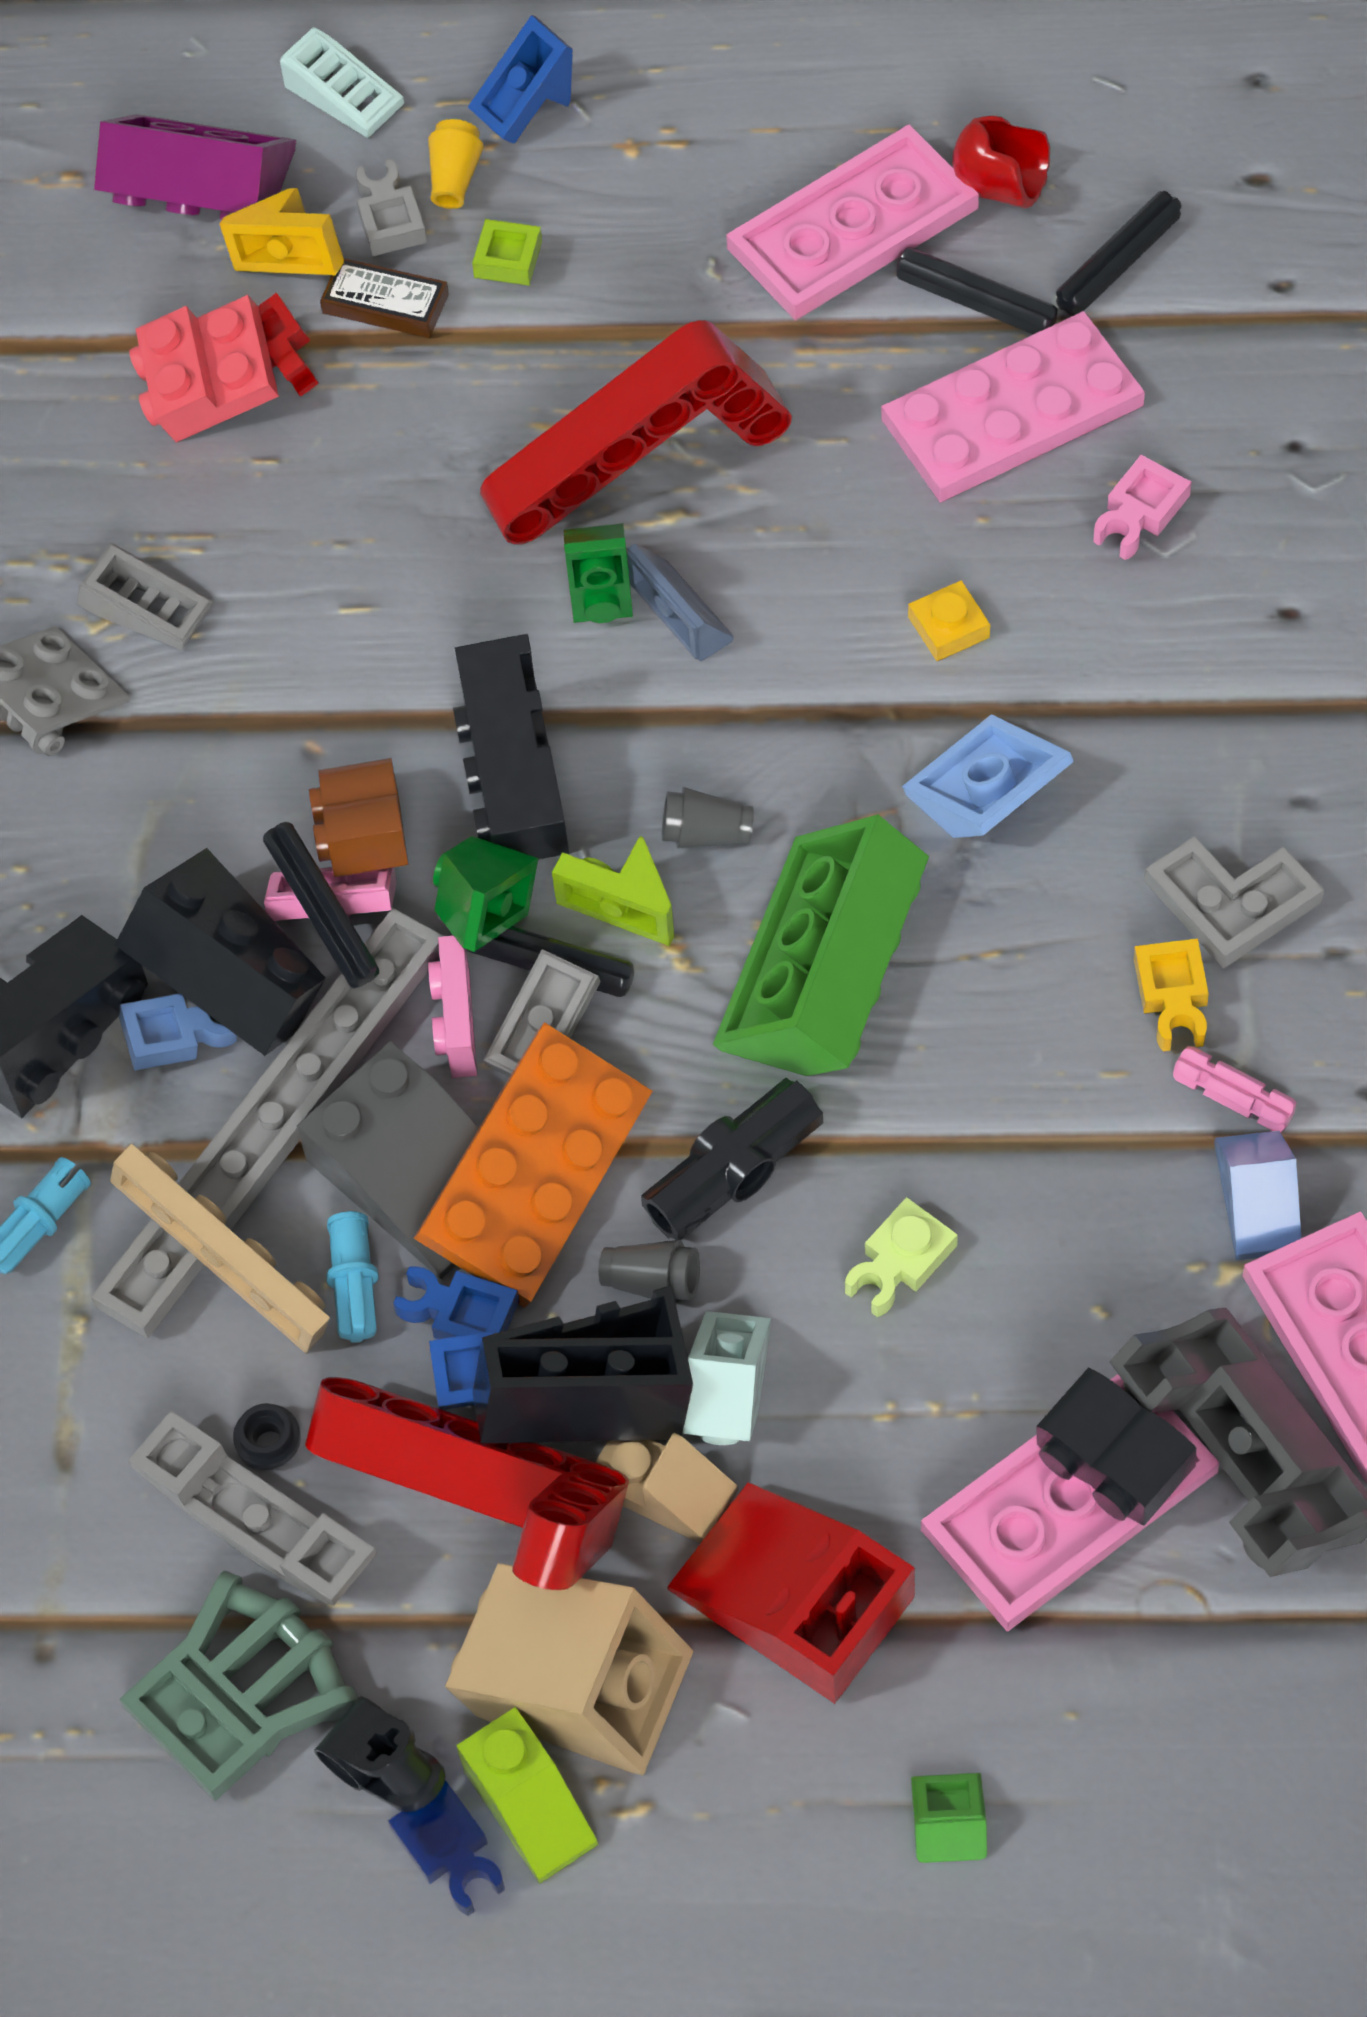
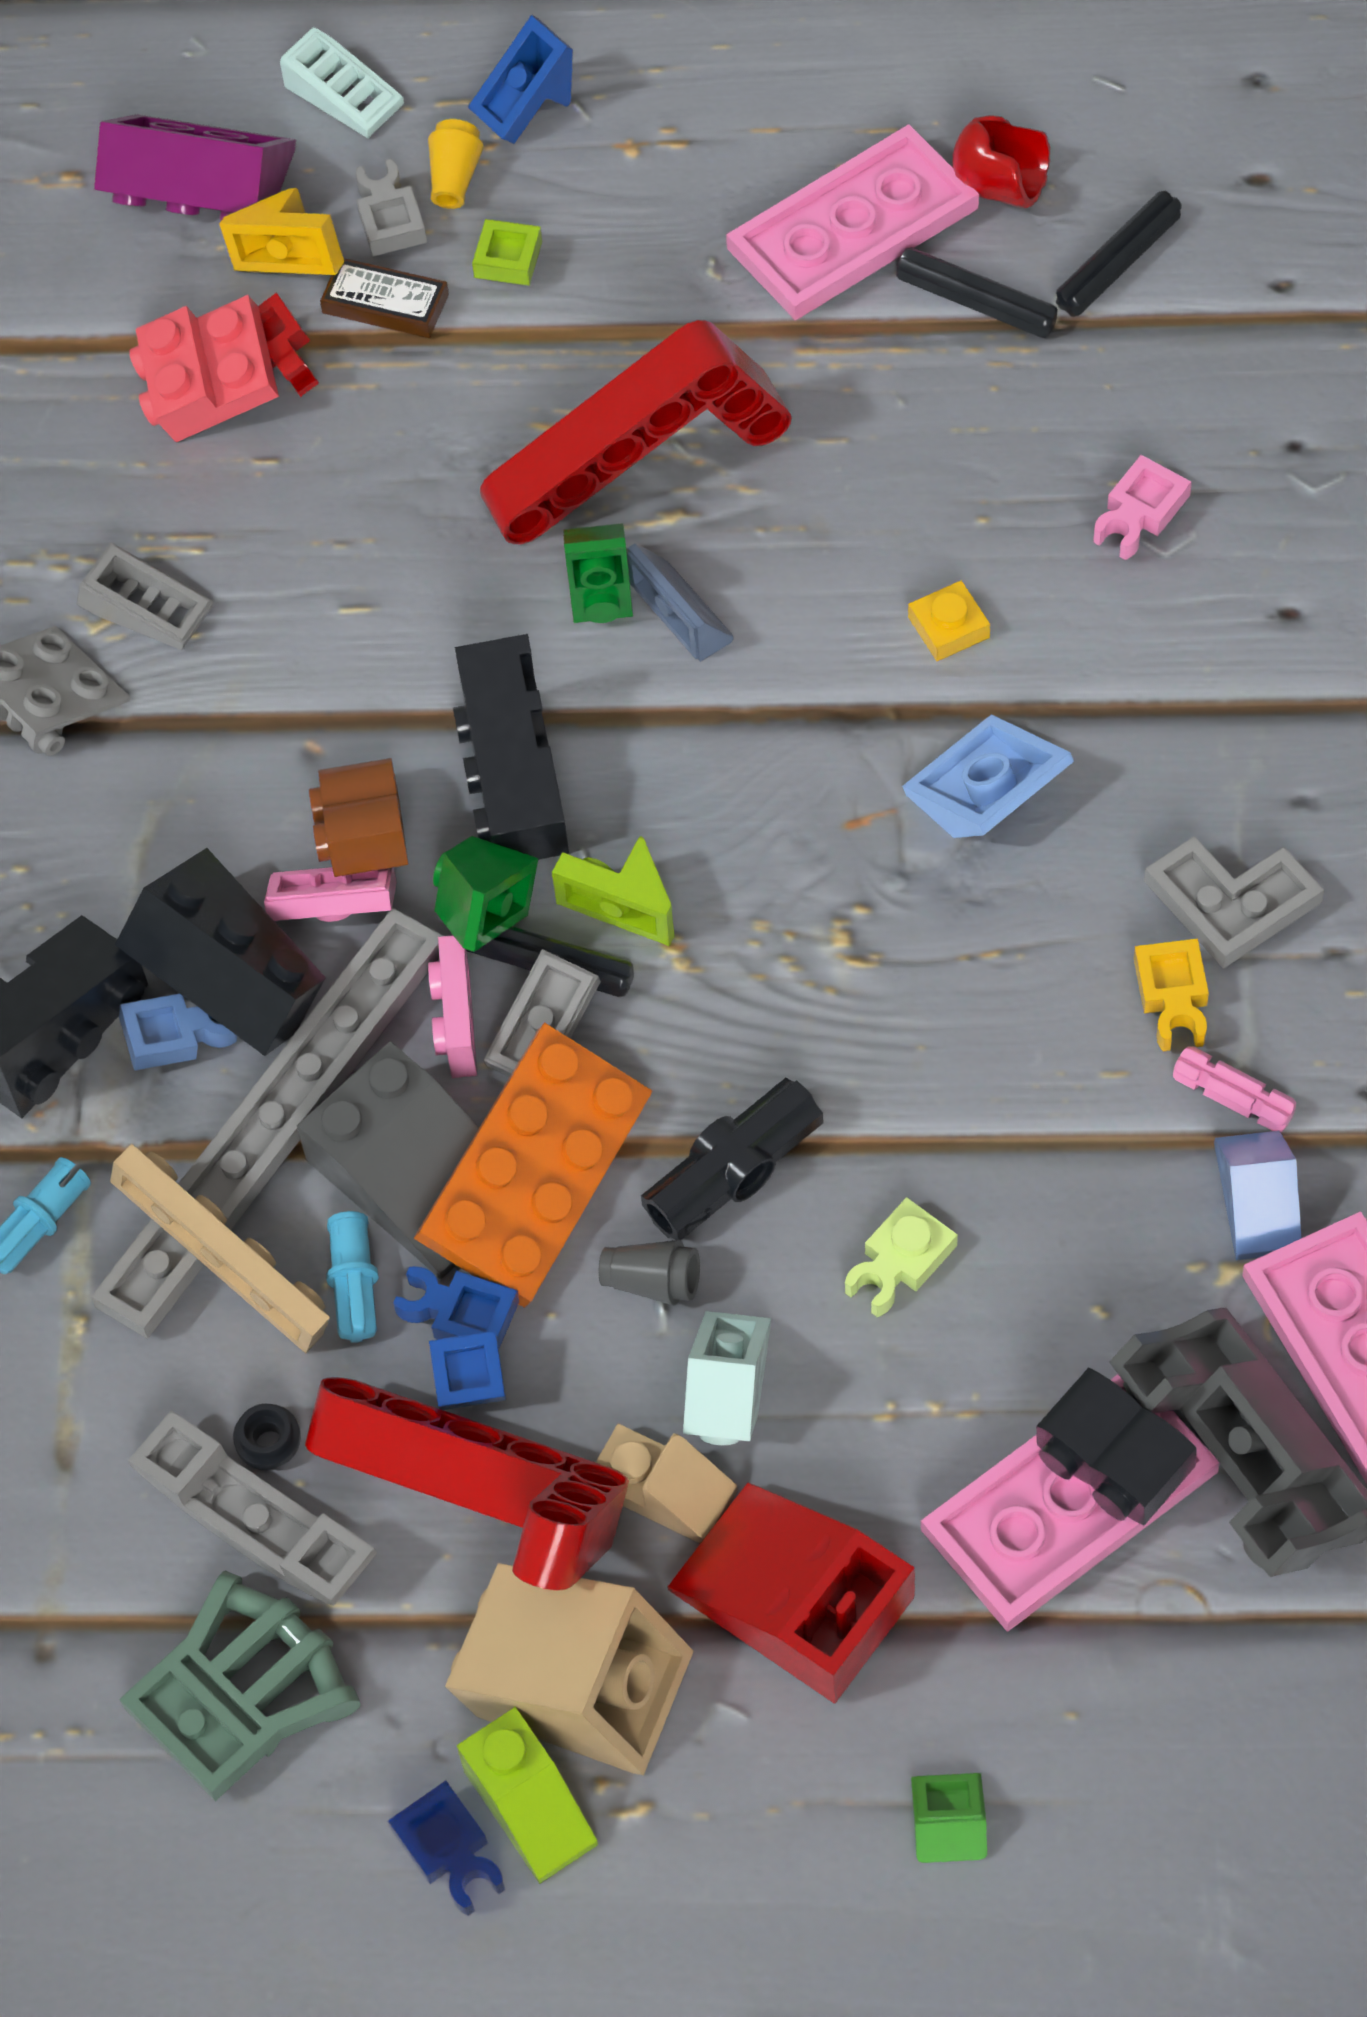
black axle [263,822,379,989] -> none
black piece [314,1696,446,1813] -> none
black wedge [472,1285,693,1443] -> none
dark grey cone [662,787,754,849] -> none
bright green slope [713,814,929,1076] -> none
bright pink plate [881,311,1145,503] -> none

